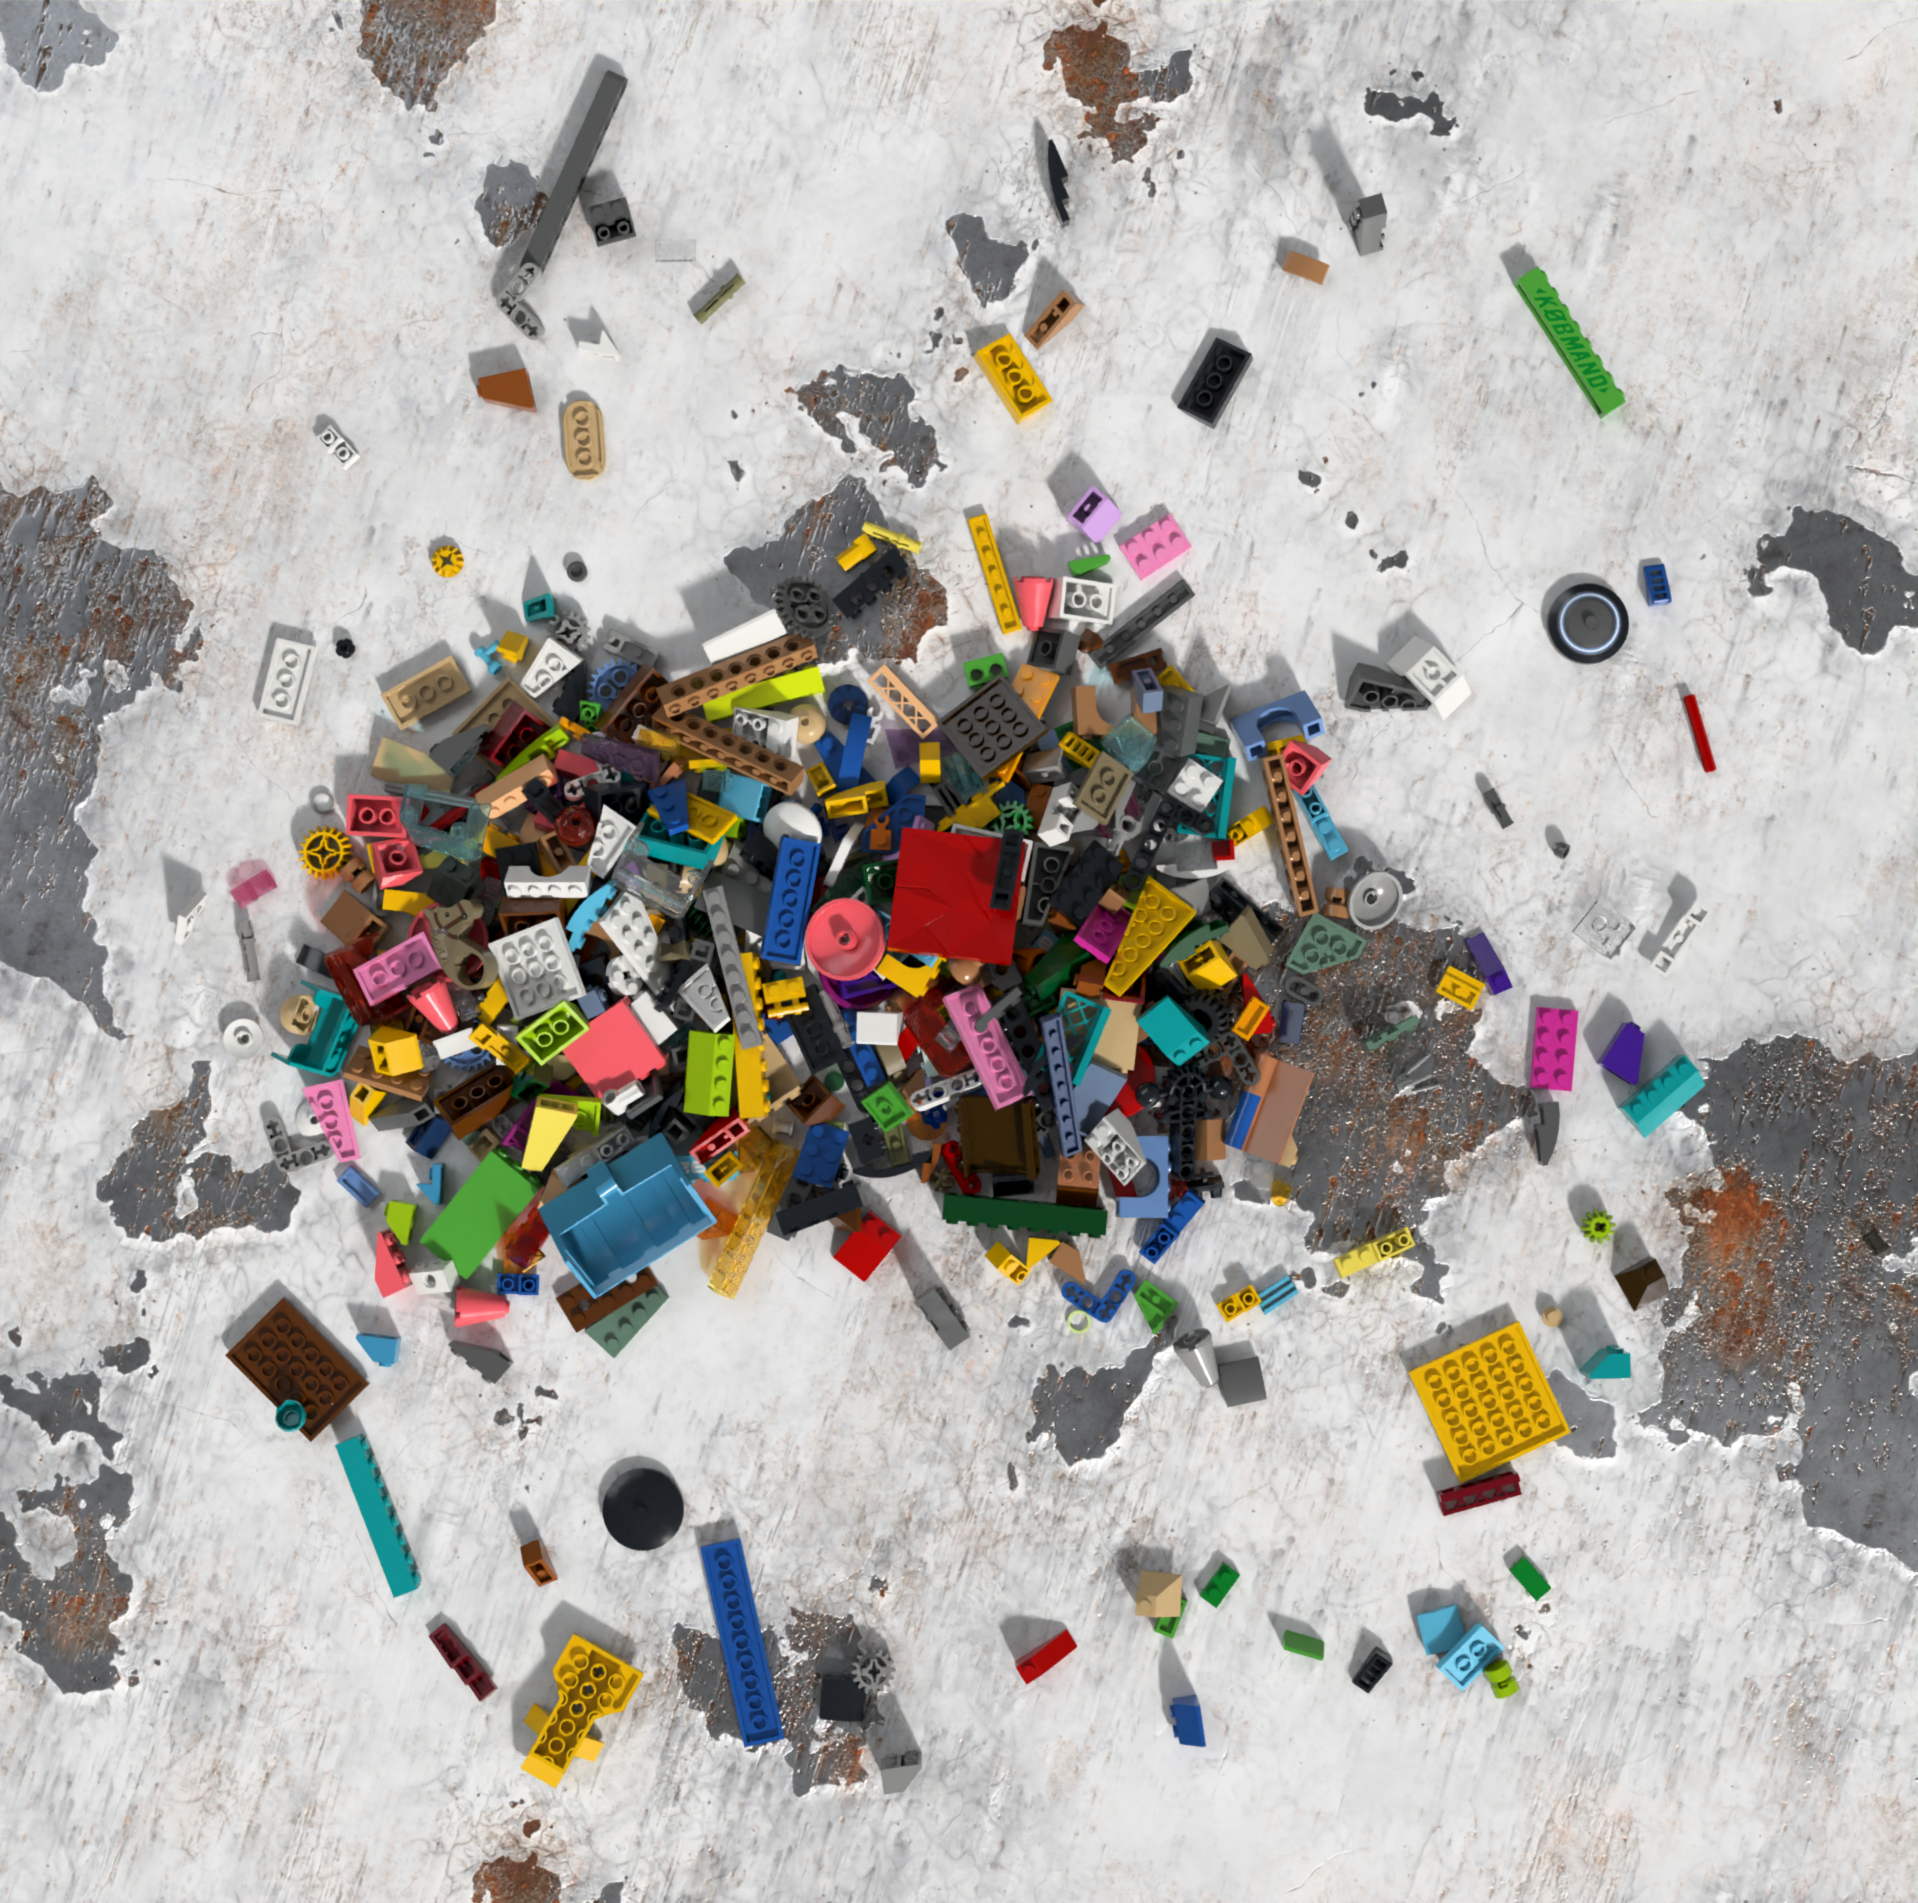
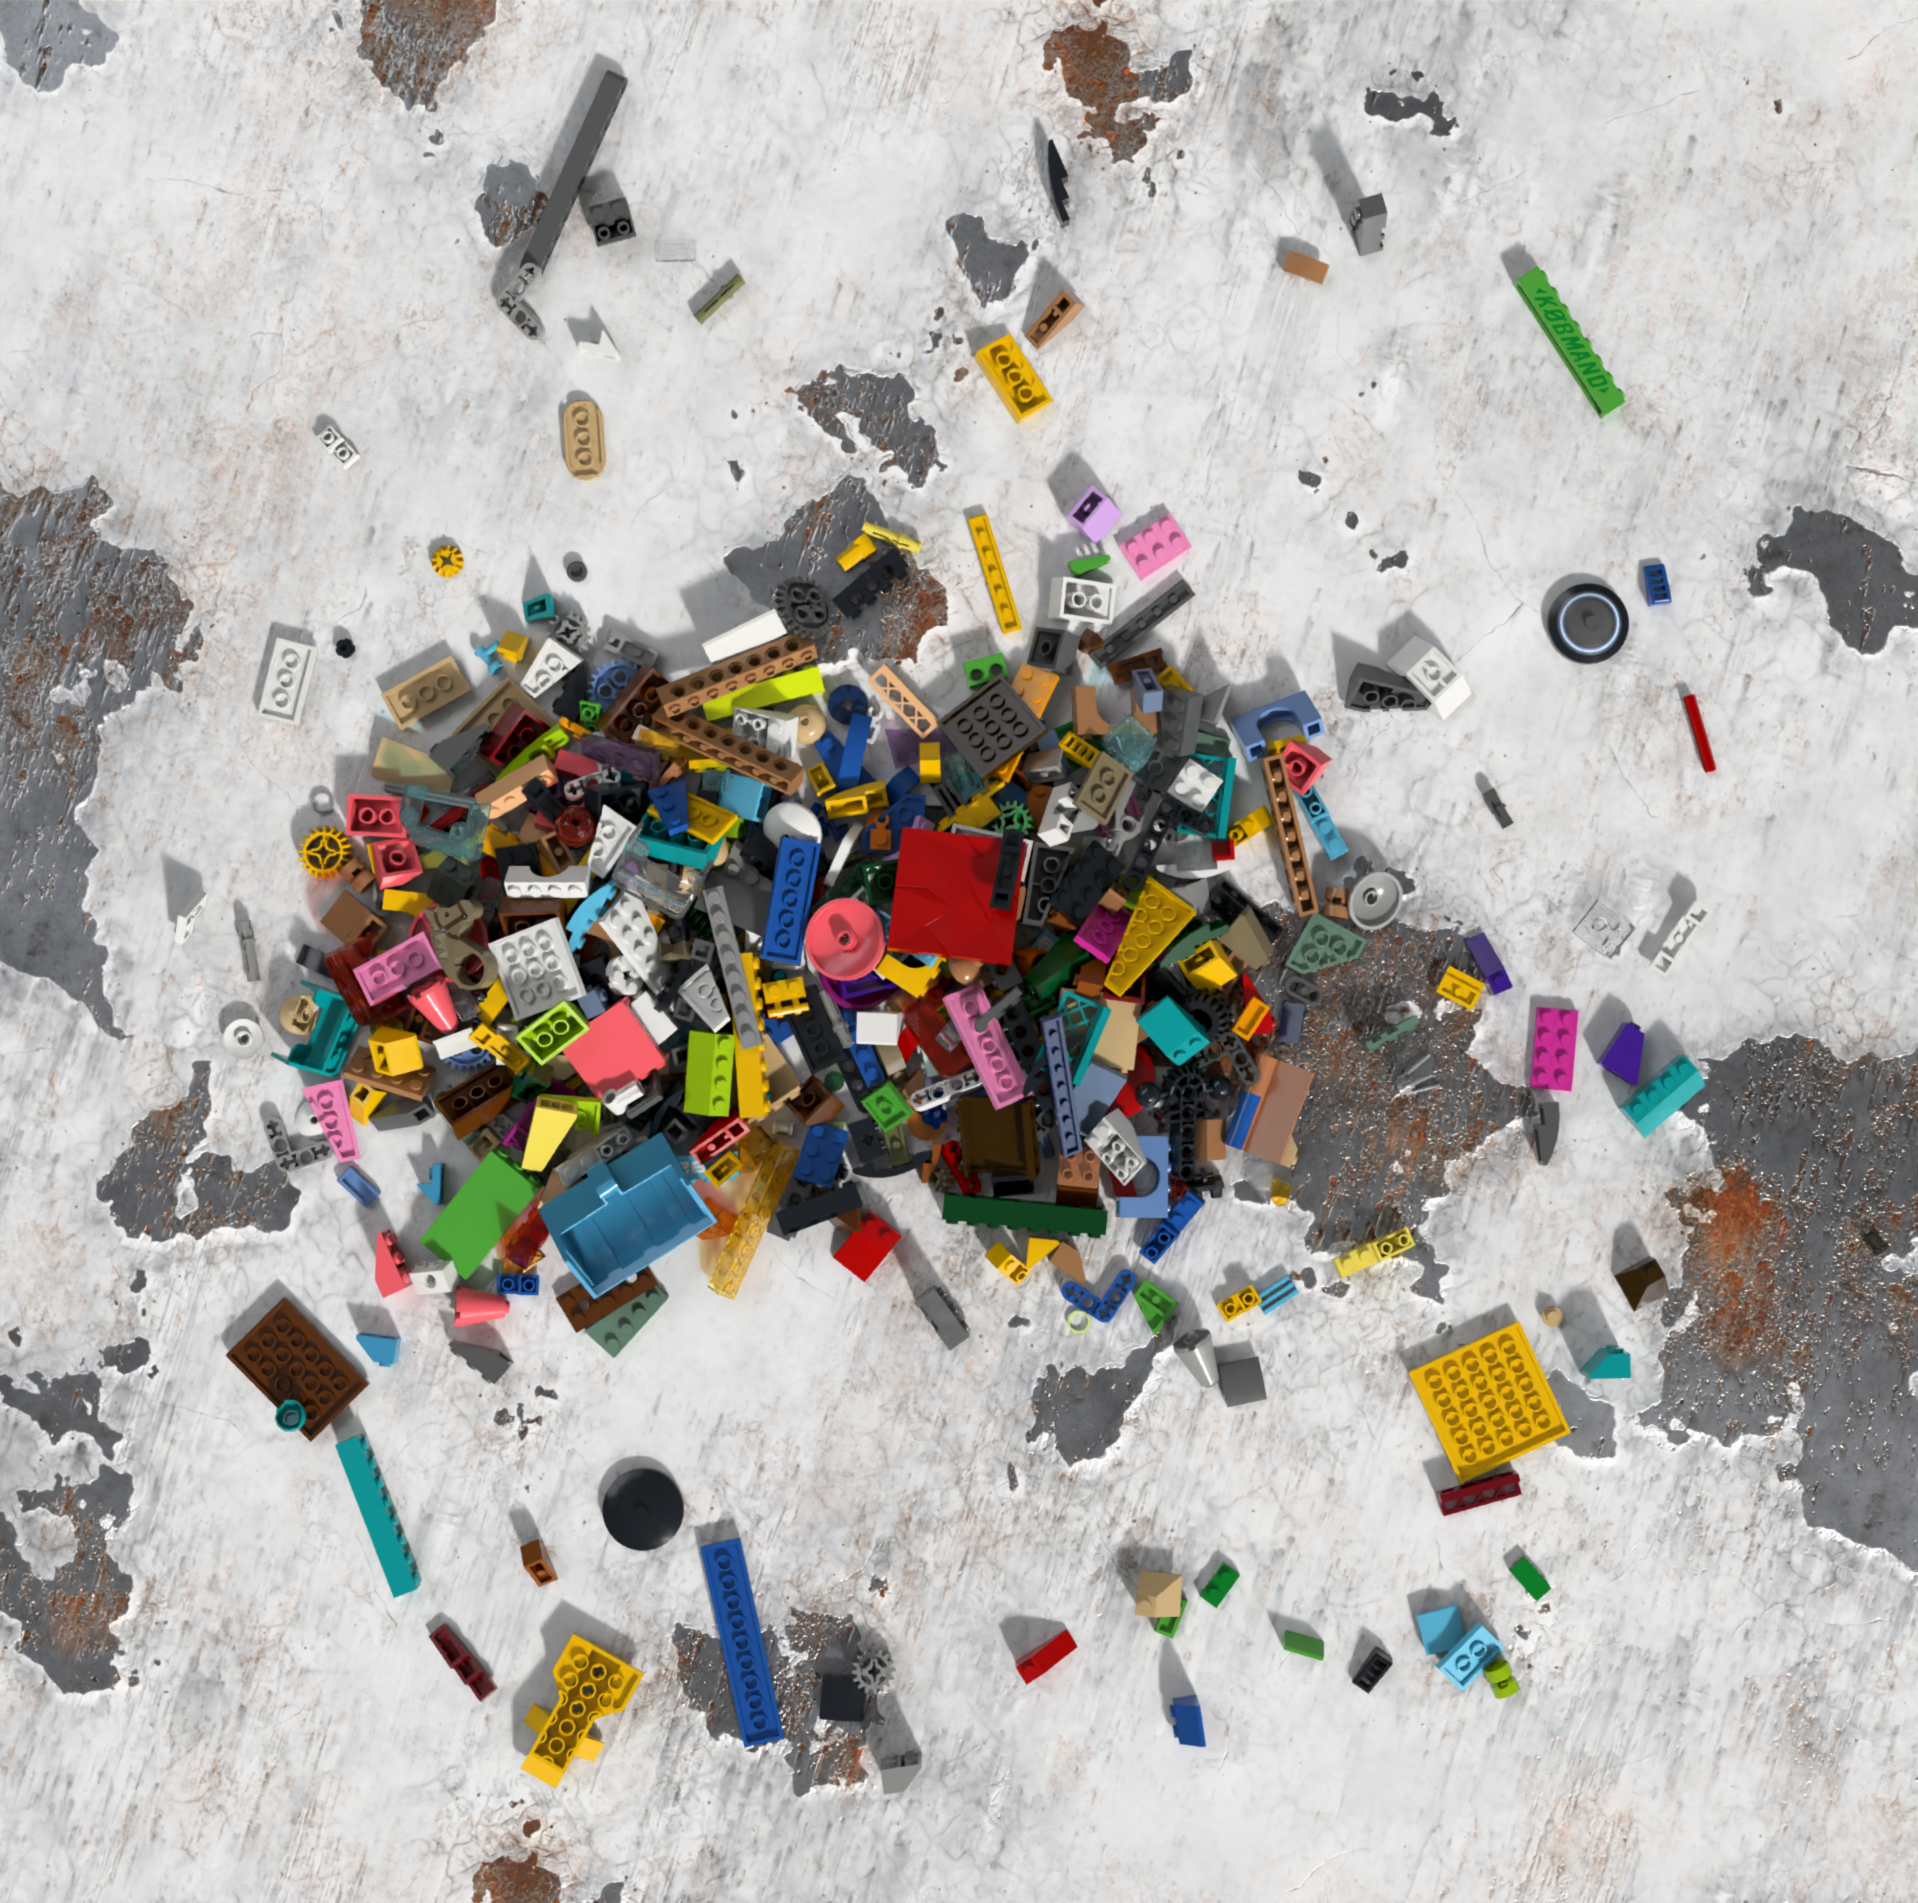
clear pink slope [230,869,277,909] -> none
lime slope [384,1200,418,1245] -> none
dark blue panel [405,1114,451,1159] -> none
clear bracket [419,1041,440,1073] -> none
dark orange slope [476,368,537,413] -> none
coral cone [1013,576,1054,631] -> none
light orange hair [1118,849,1131,874] -> none
black slope [1177,337,1253,429] -> none
dark grey hinge [1553,842,1570,860] -> none
lime gear [1580,1209,1616,1244] -> none

